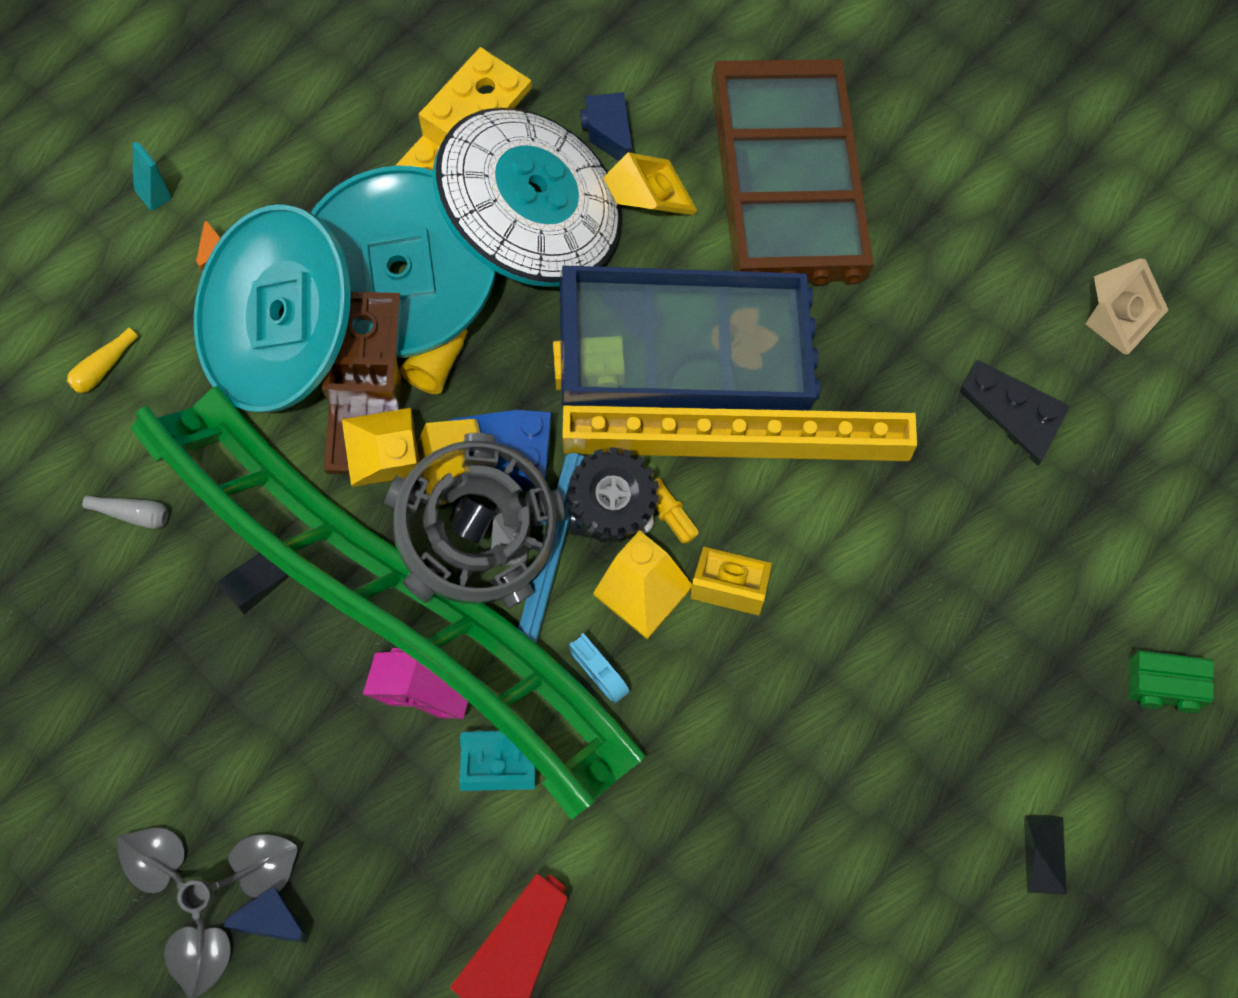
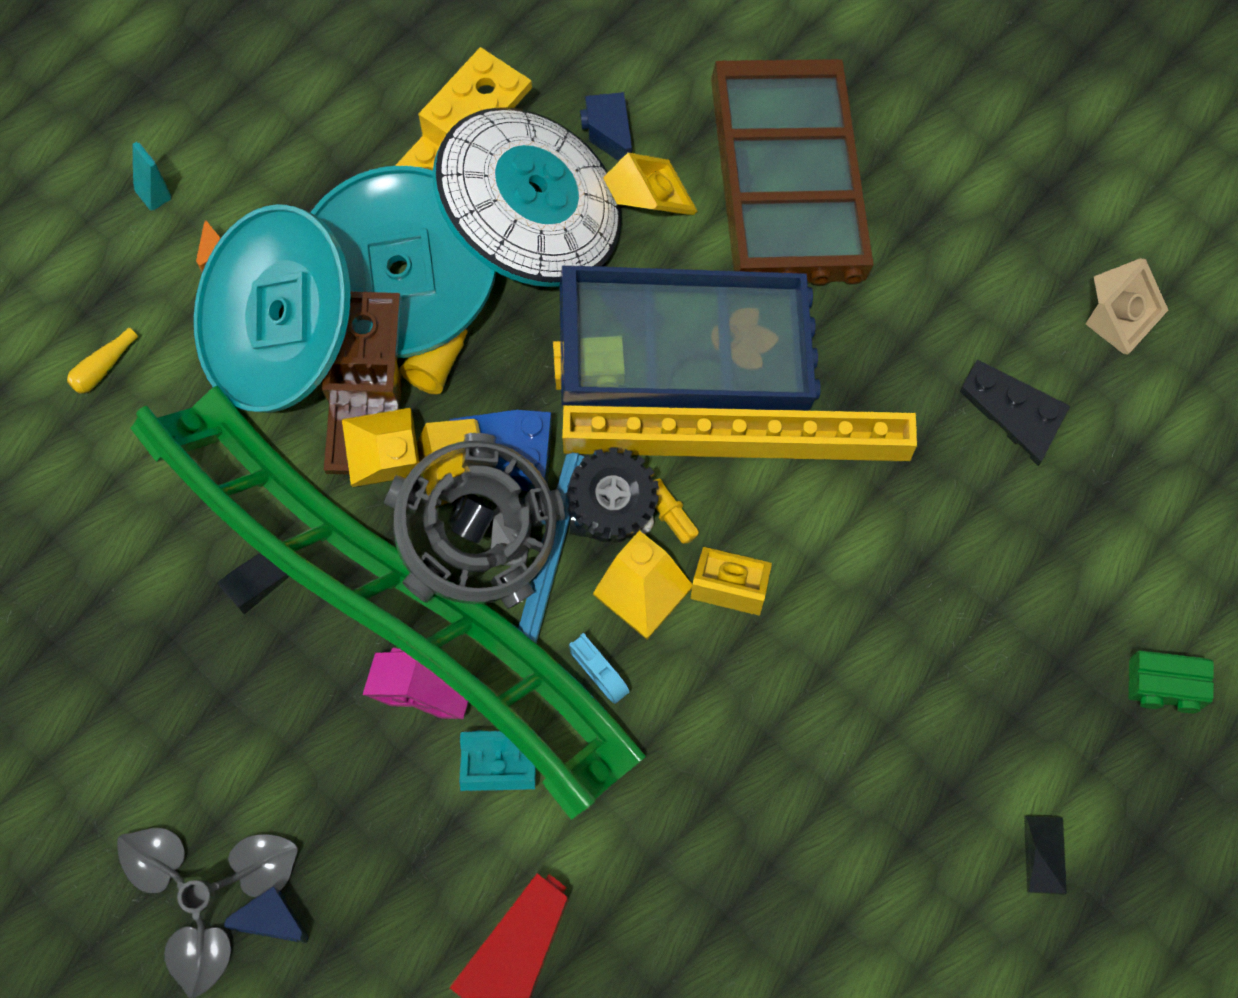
light grey piece [82,495,169,529] -> none

